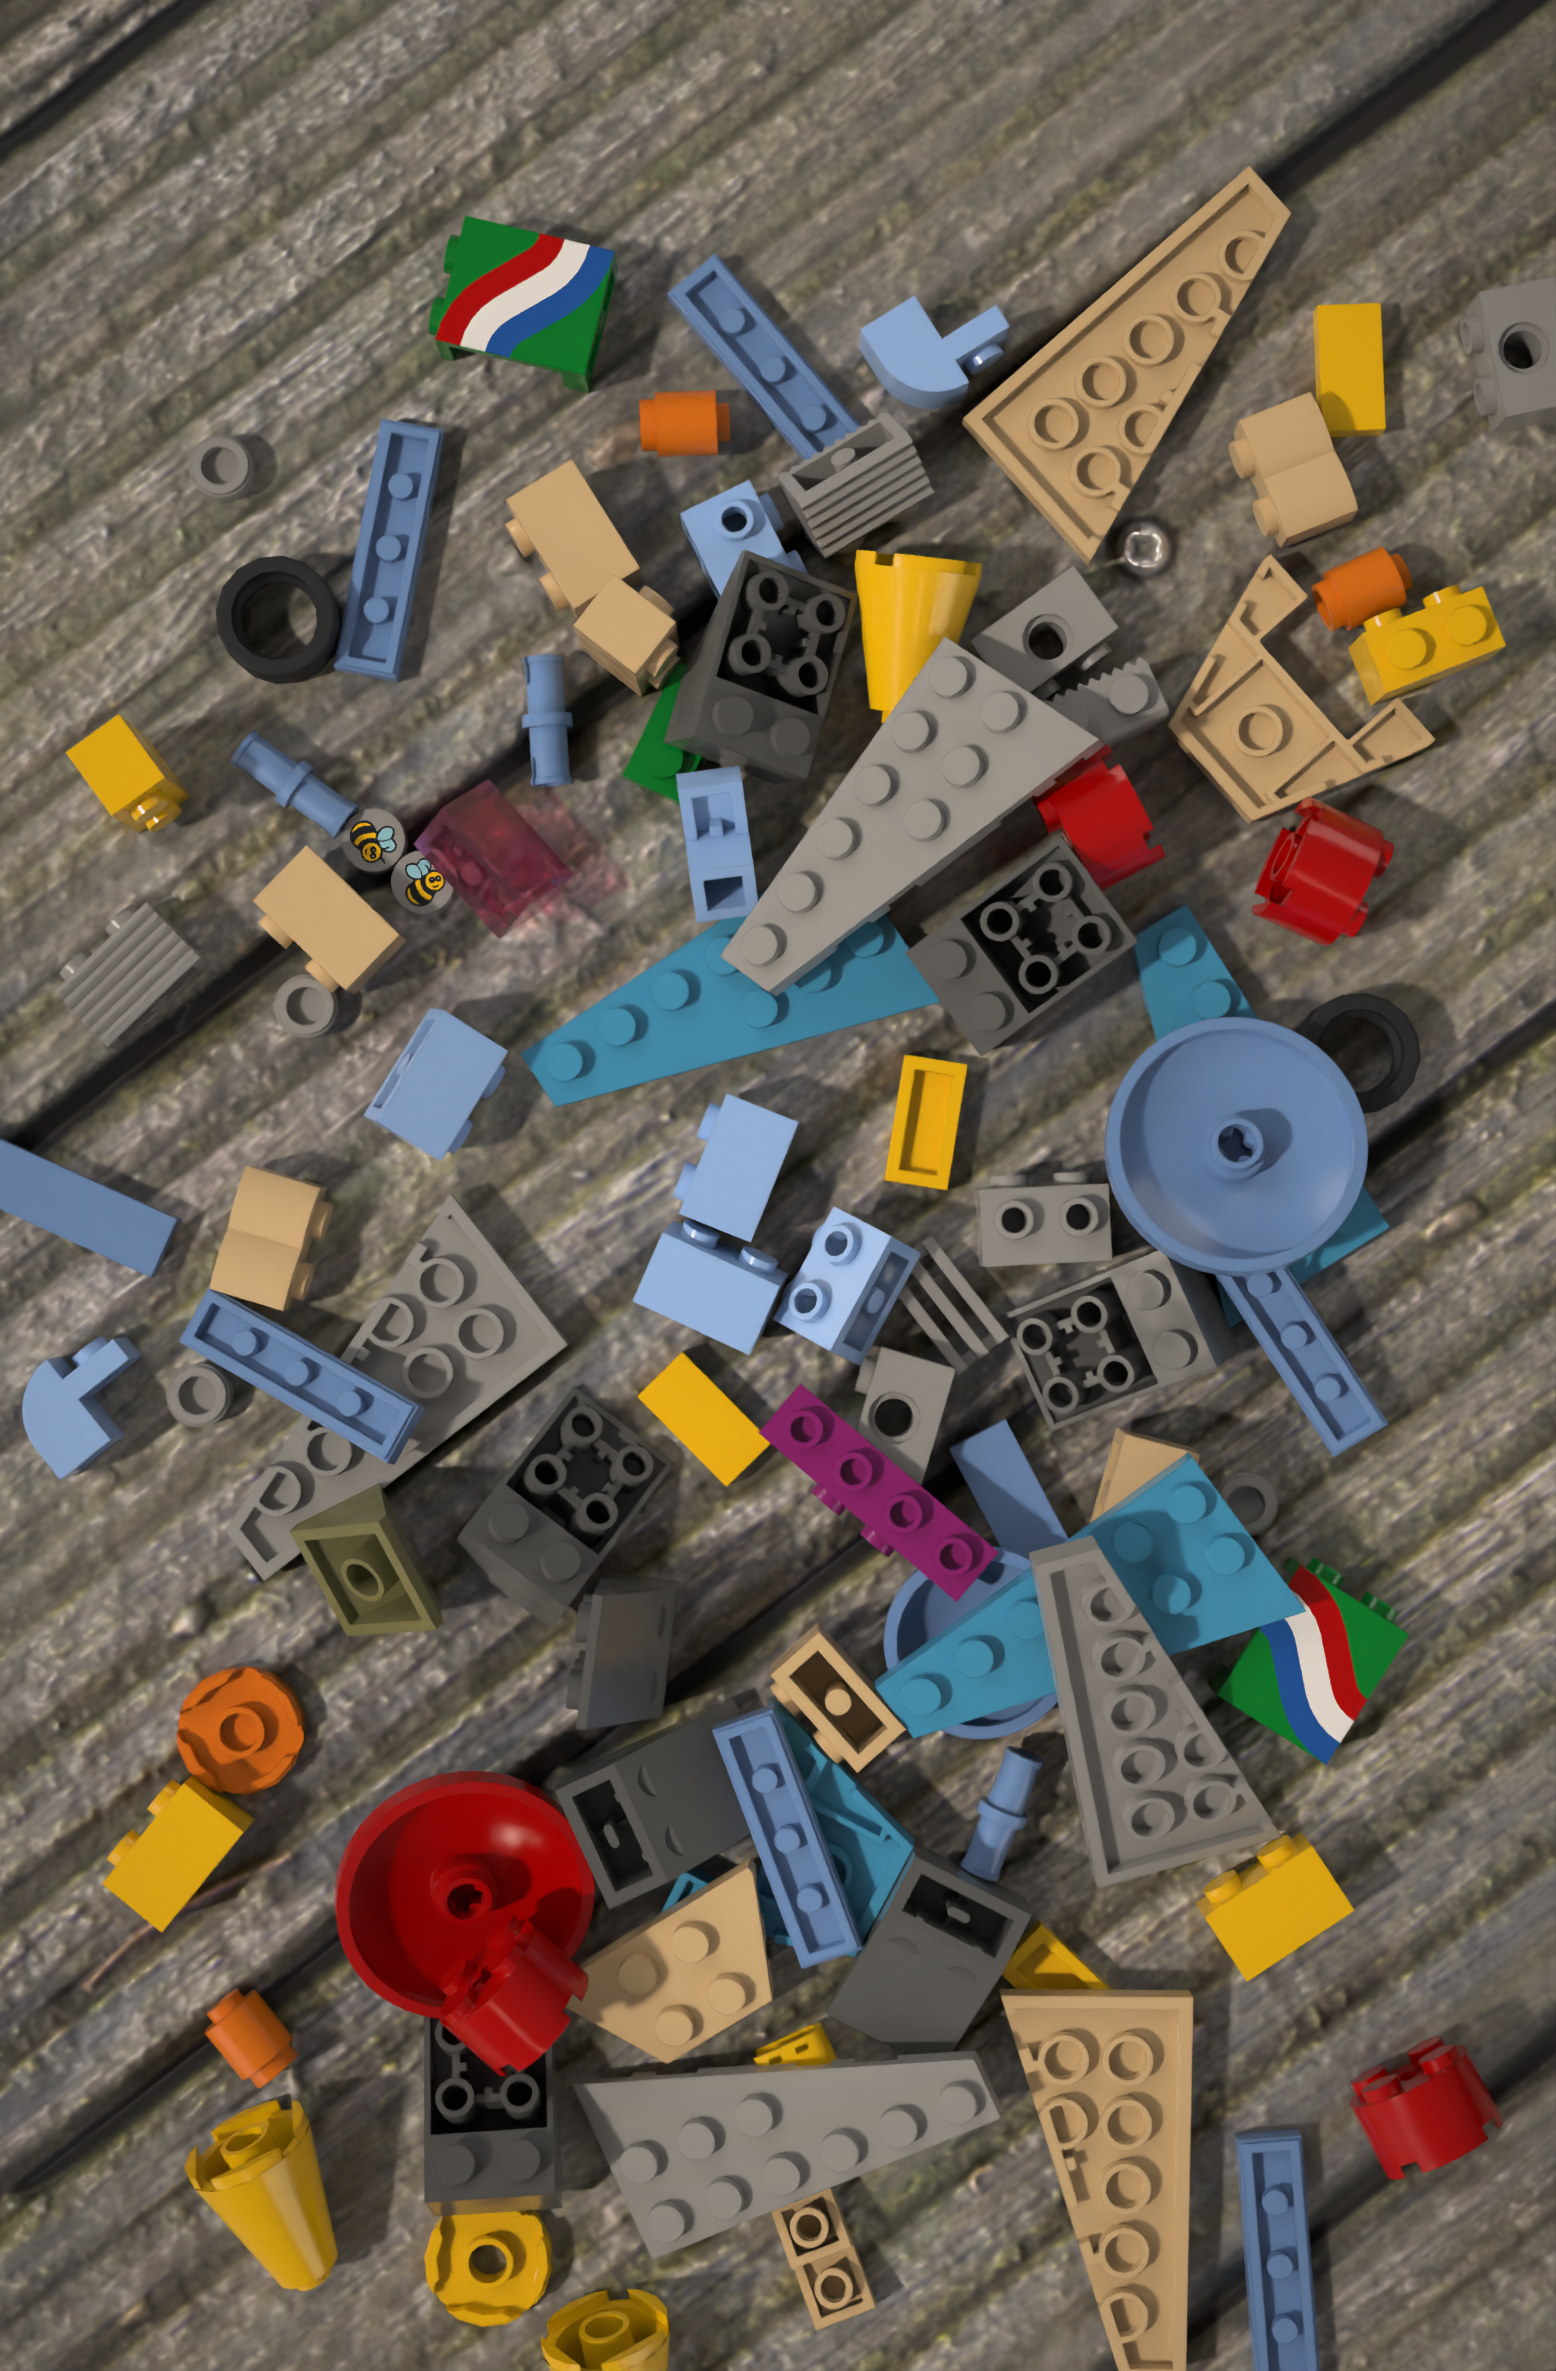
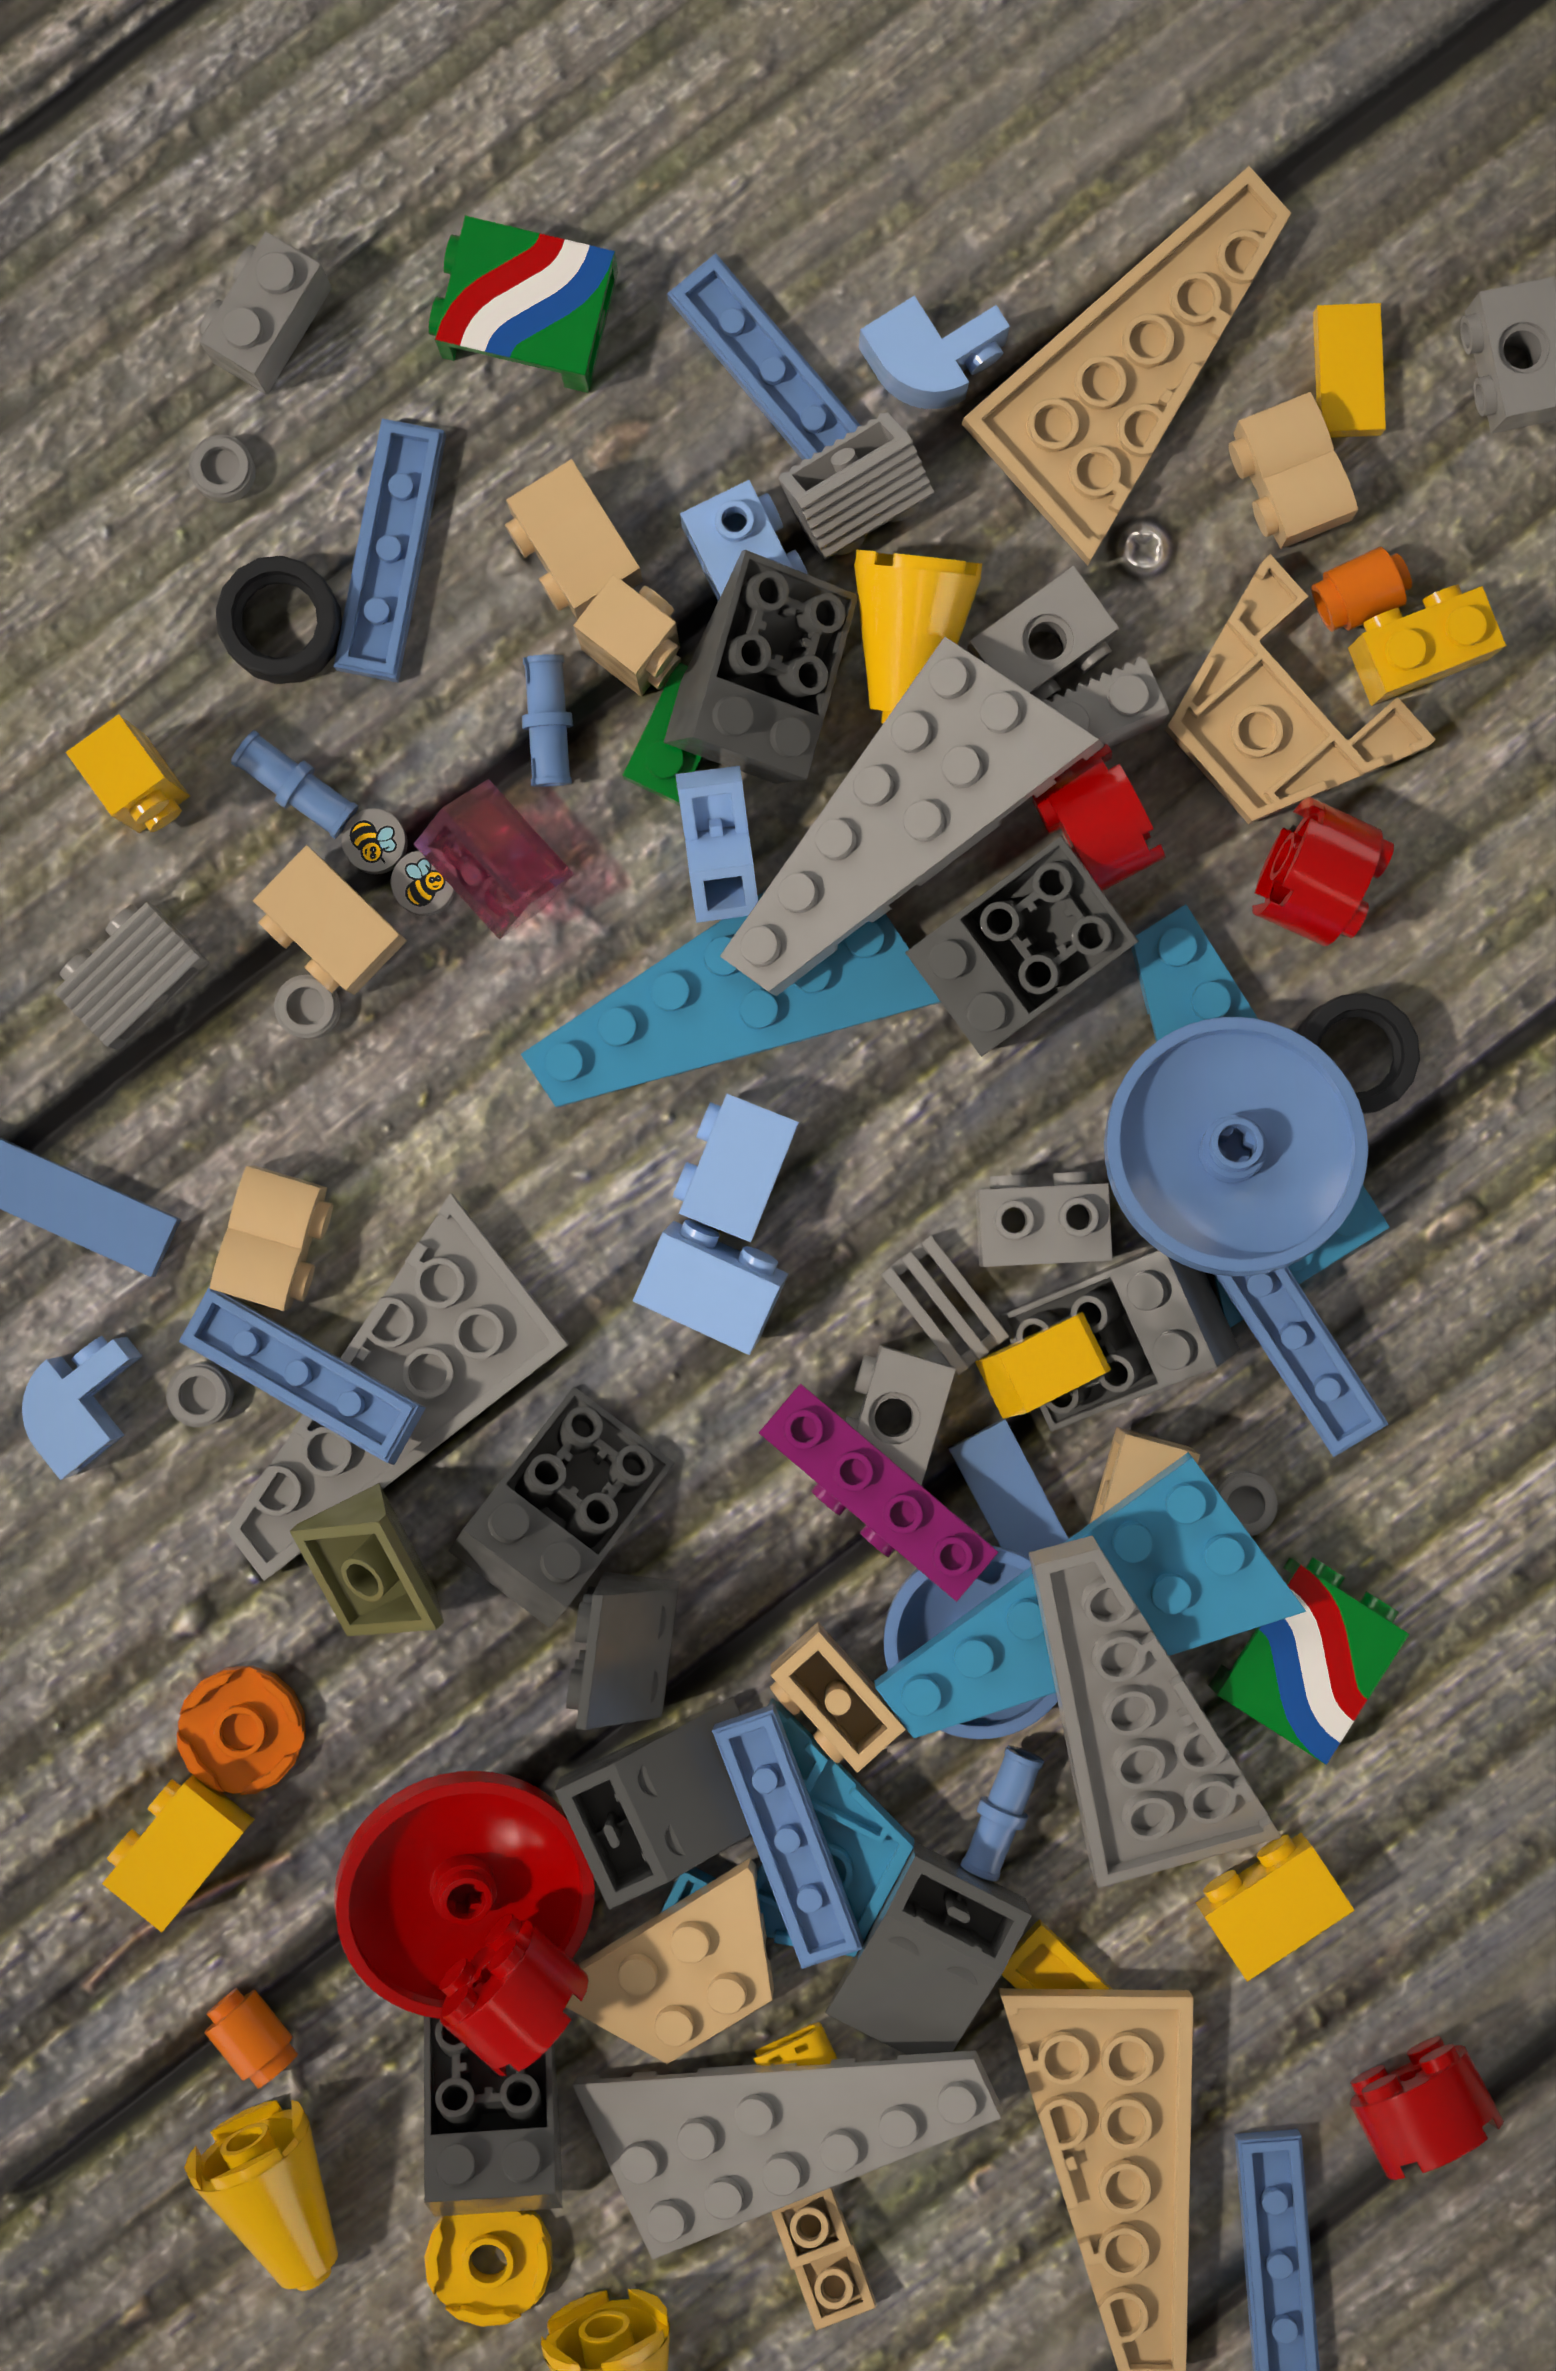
light blue brick [363,1007,508,1161] -> none
yellow tile [637,1351,771,1487] -> none
orange brick [639,390,731,457] -> none
light blue brick [773,1206,921,1366] -> none
yellow tile [884,1055,967,1191] -> none
none -> light grey brick [199,231,332,395]
none -> yellow slope [975,1312,1111,1419]

